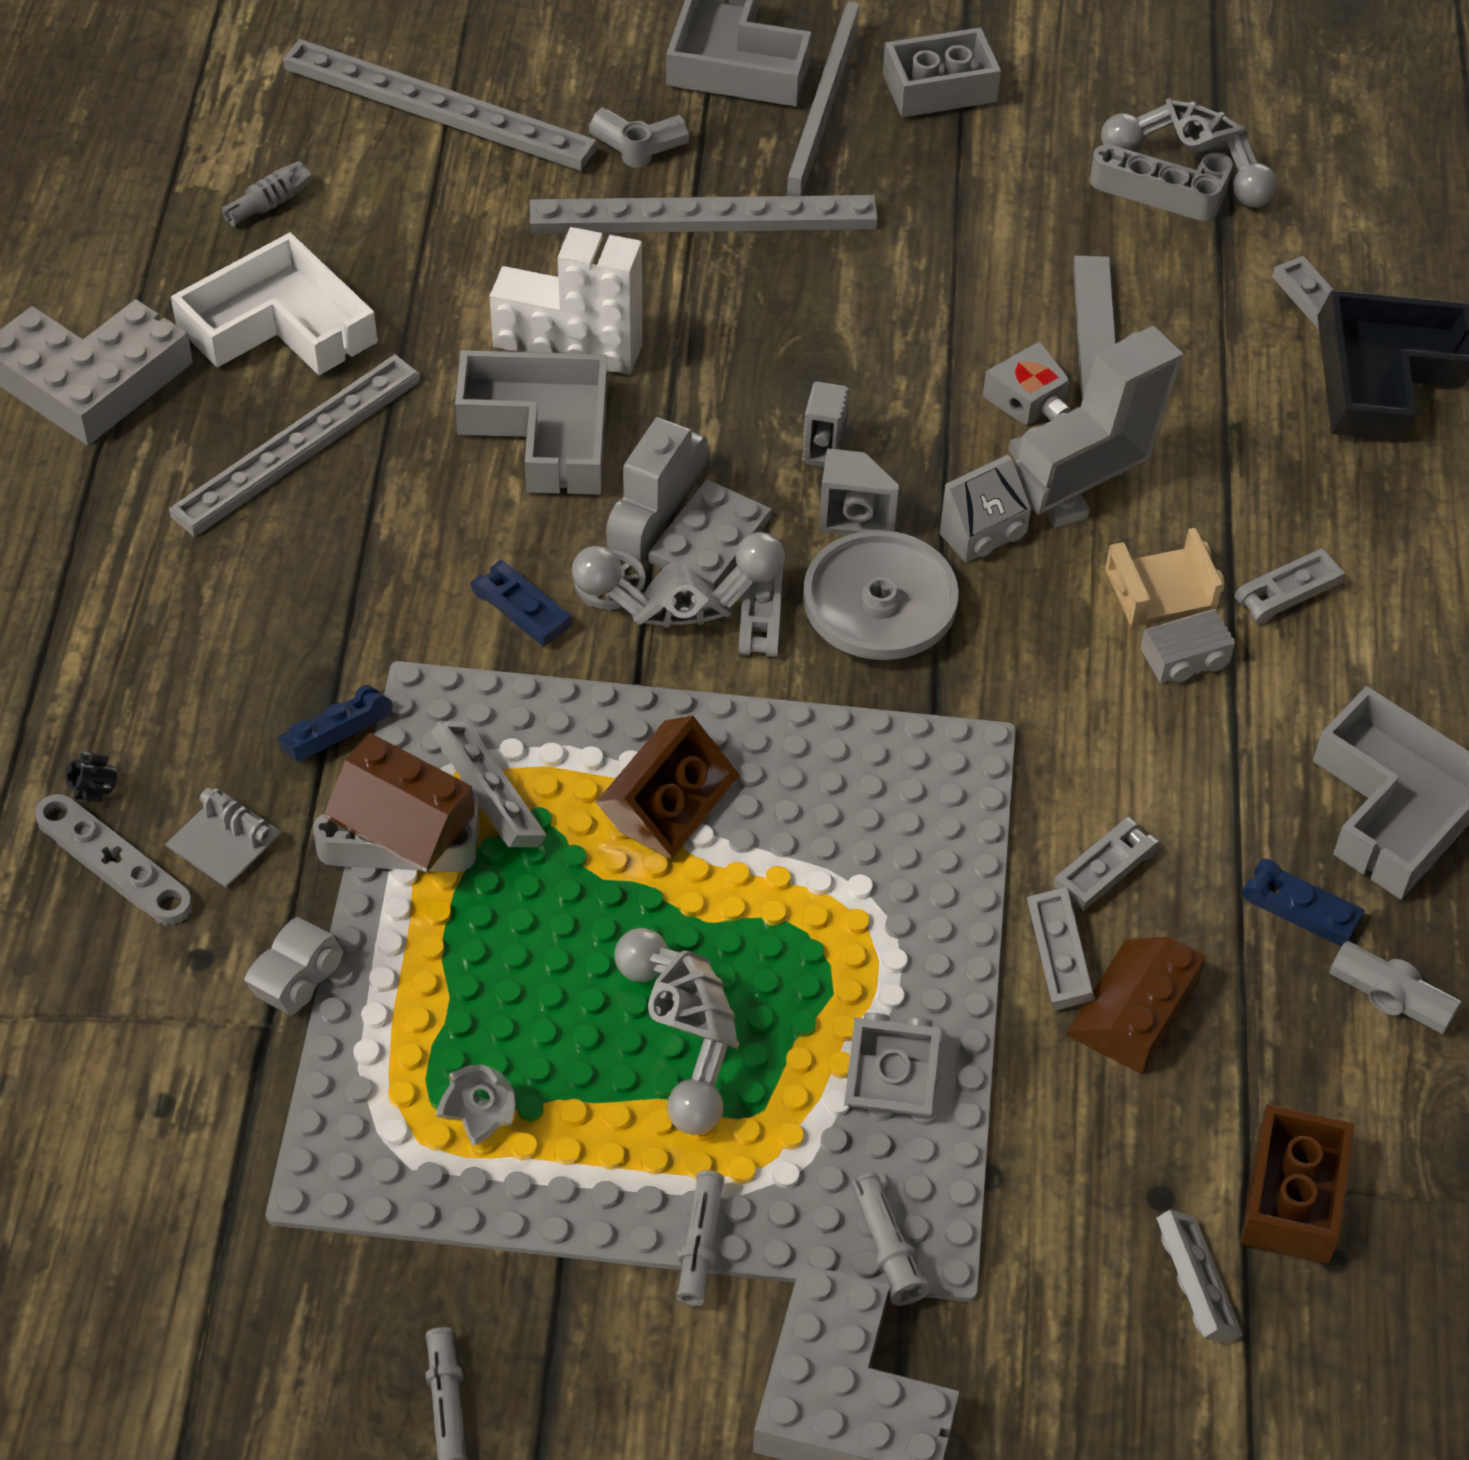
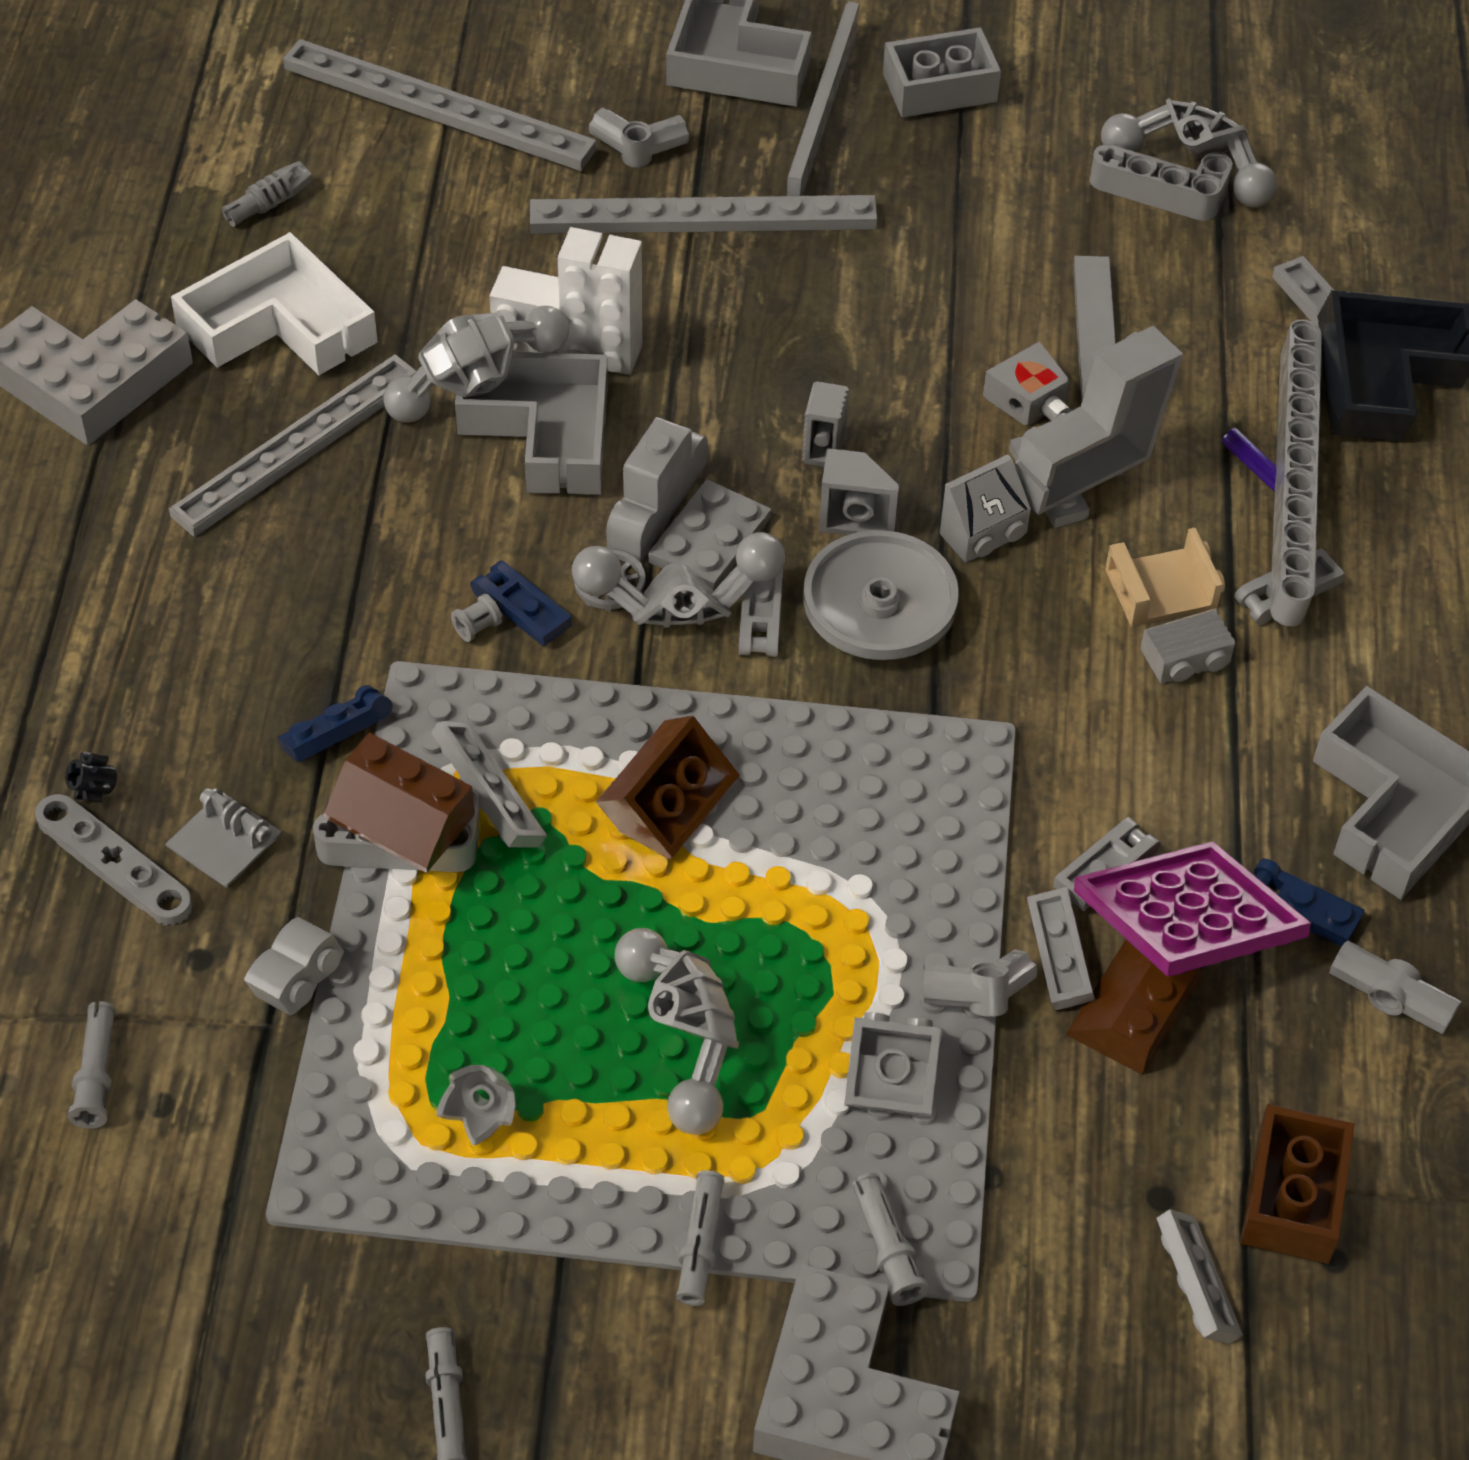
none -> light grey pin [67,1001,116,1129]
none -> light grey piece [383,305,570,423]
none -> light grey bush [450,593,502,642]
none -> light grey piece [923,949,1037,1017]
none -> magenta plate [1074,841,1311,977]
none -> dark purple axle [1222,428,1276,492]
none -> light grey beam [1270,320,1322,627]

